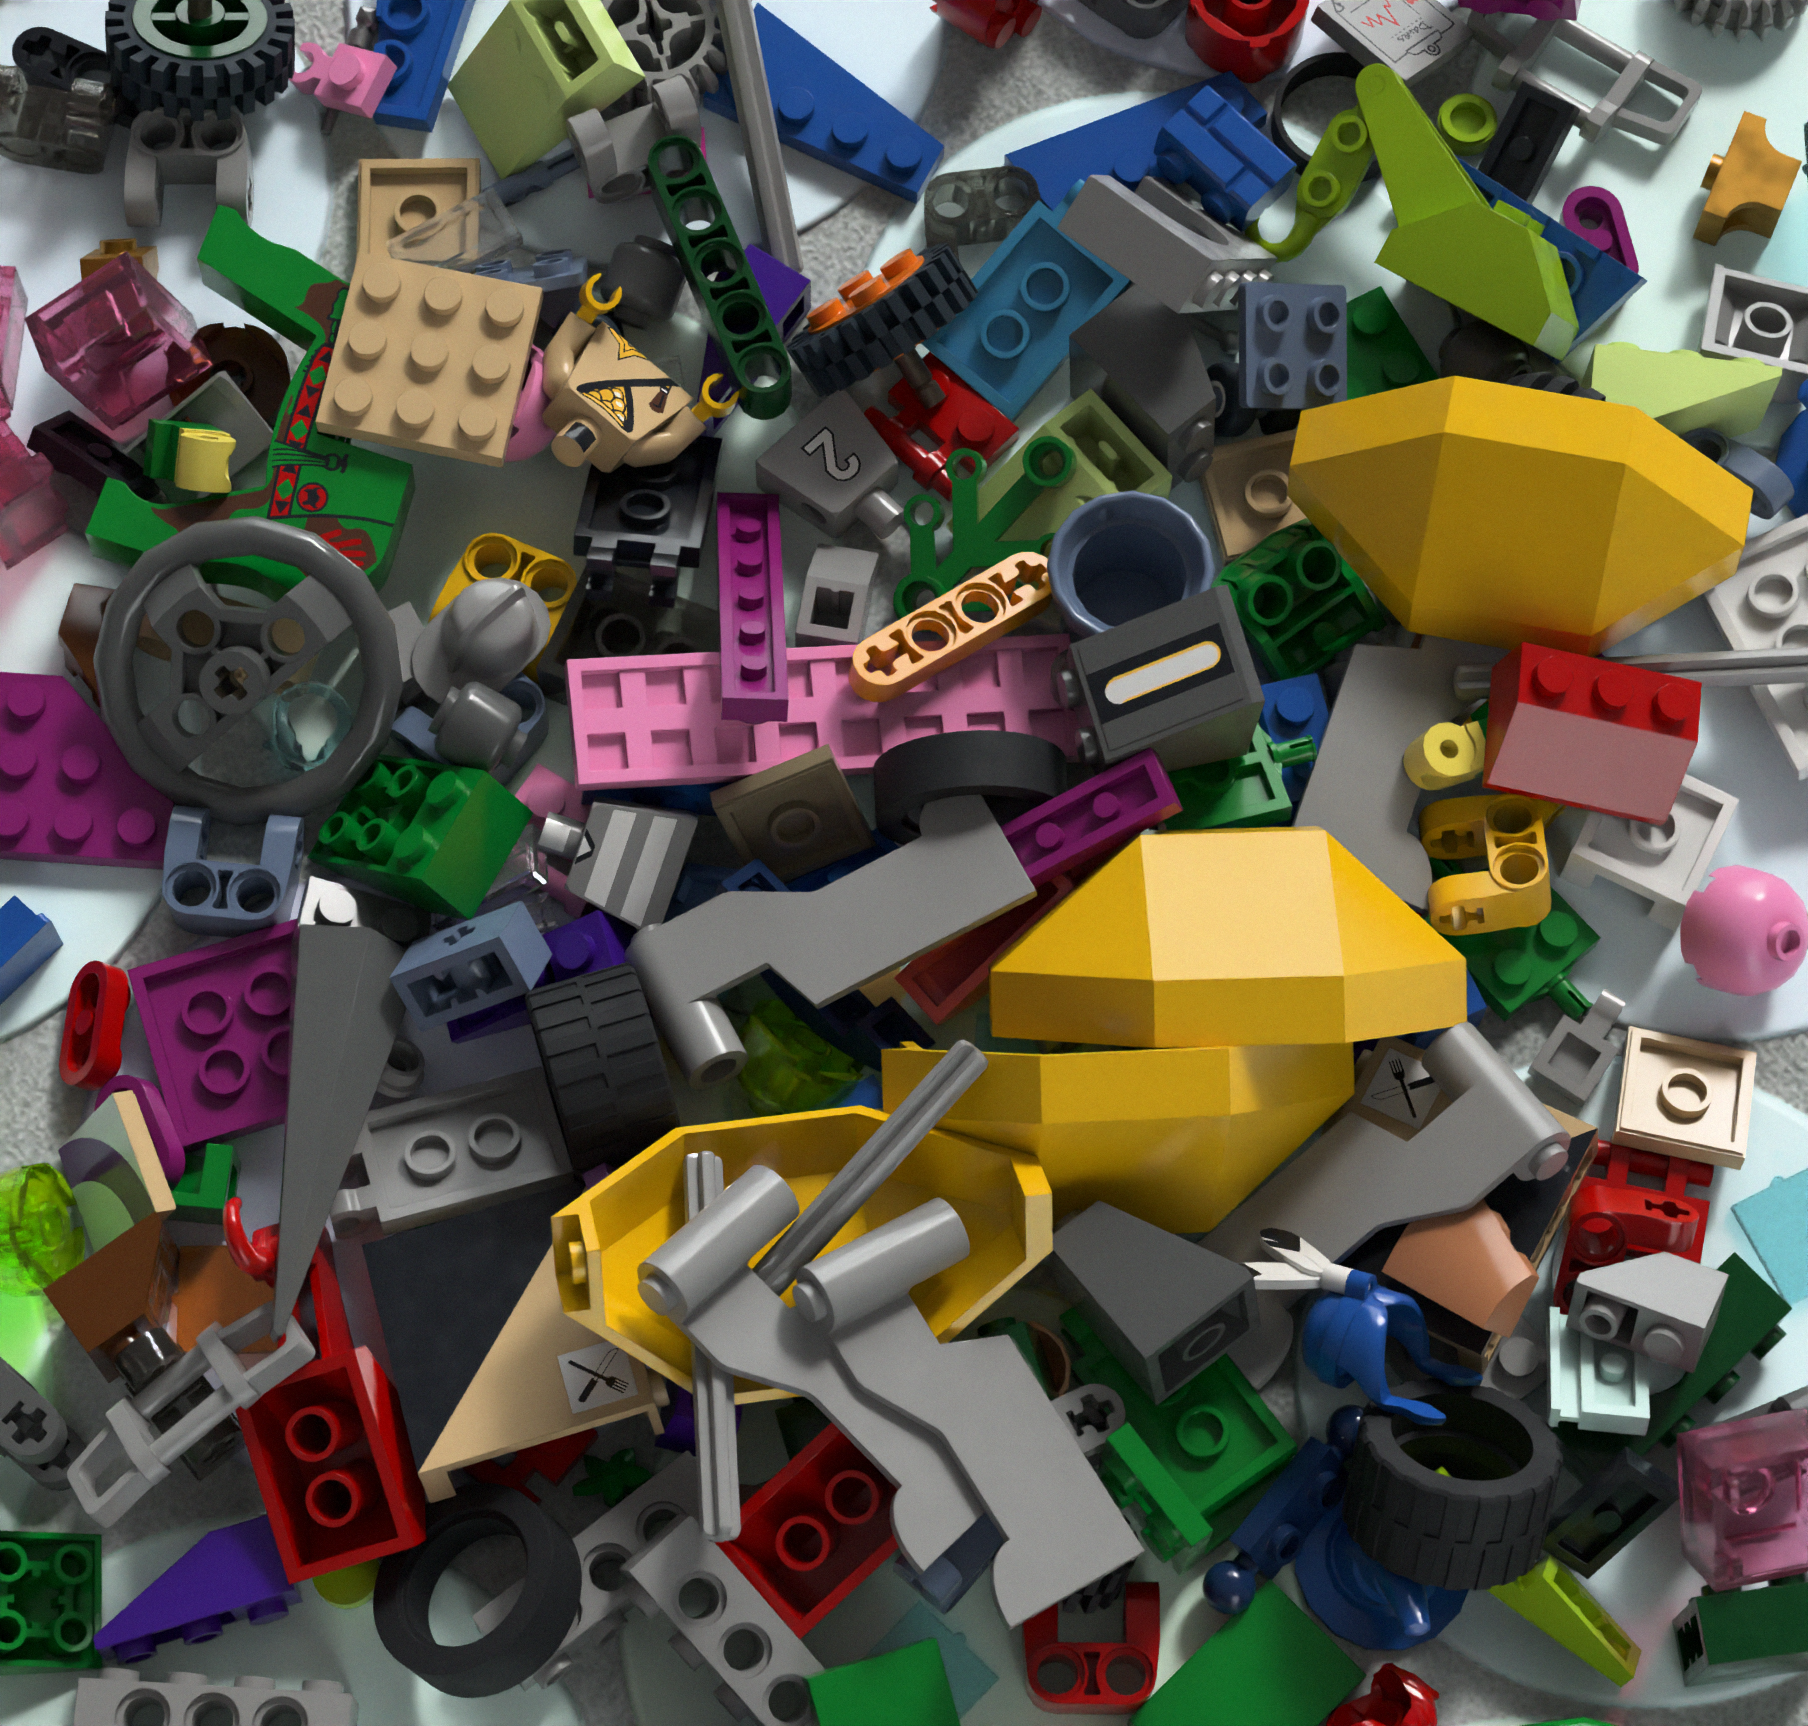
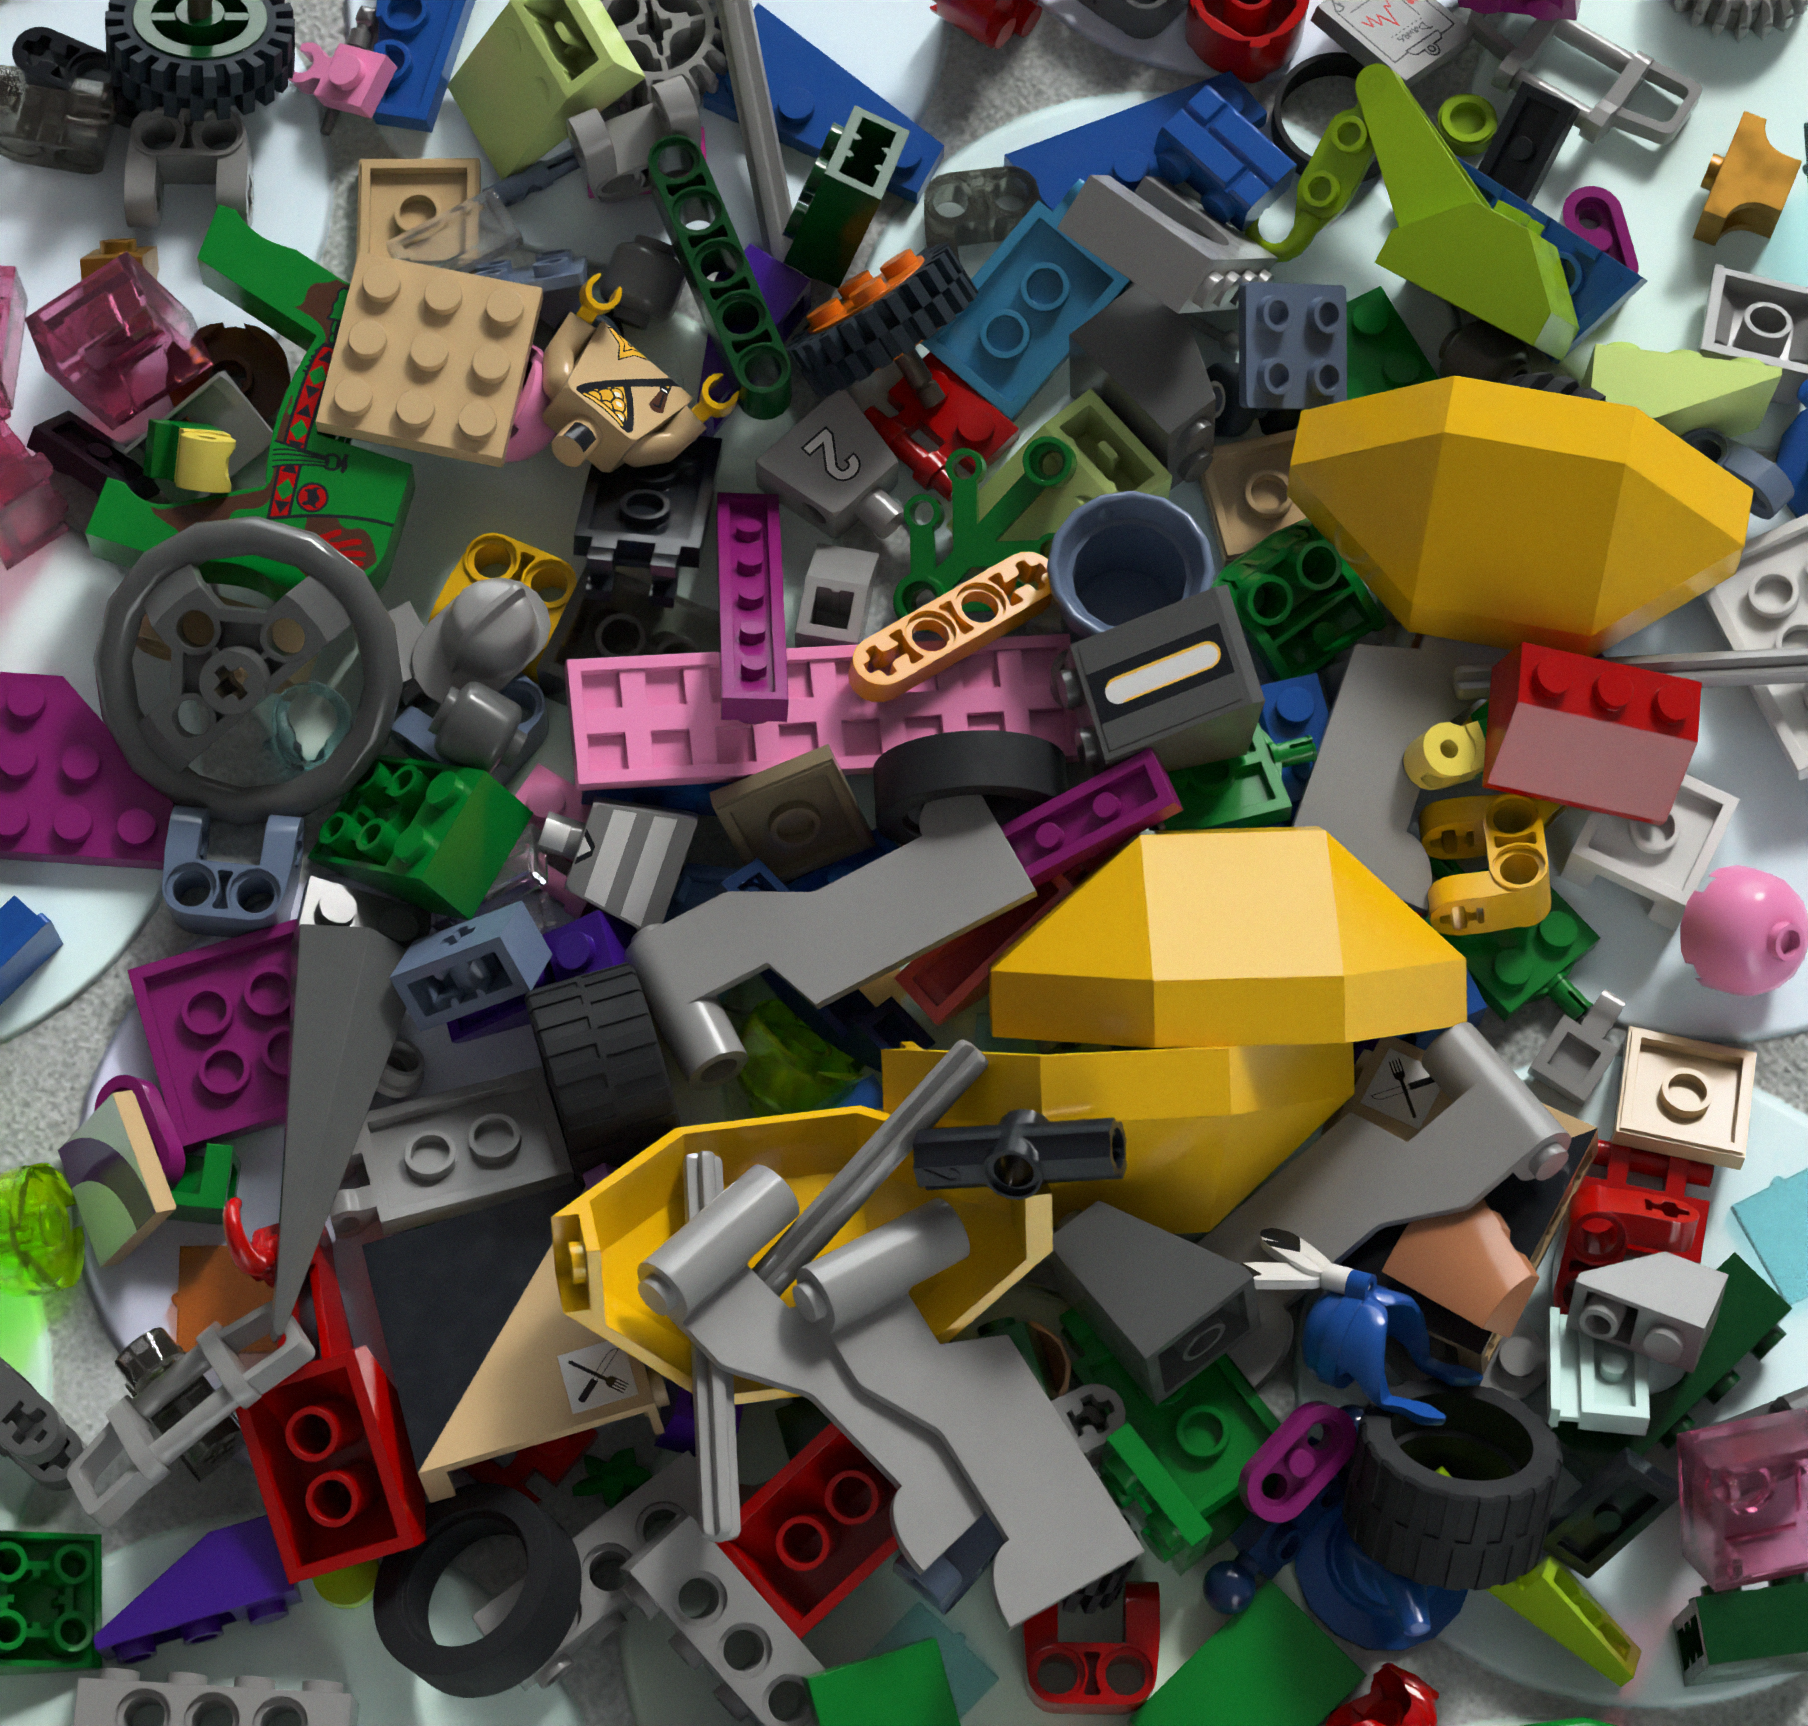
reddish brown slope [42,1211,181,1383] -> none
reddish brown slope [58,583,116,708] -> none
red plate [59,960,131,1091] -> none
none -> dark green brick [782,105,910,288]
none -> black piece [913,1109,1127,1200]
none -> magenta plate [1238,1401,1357,1523]

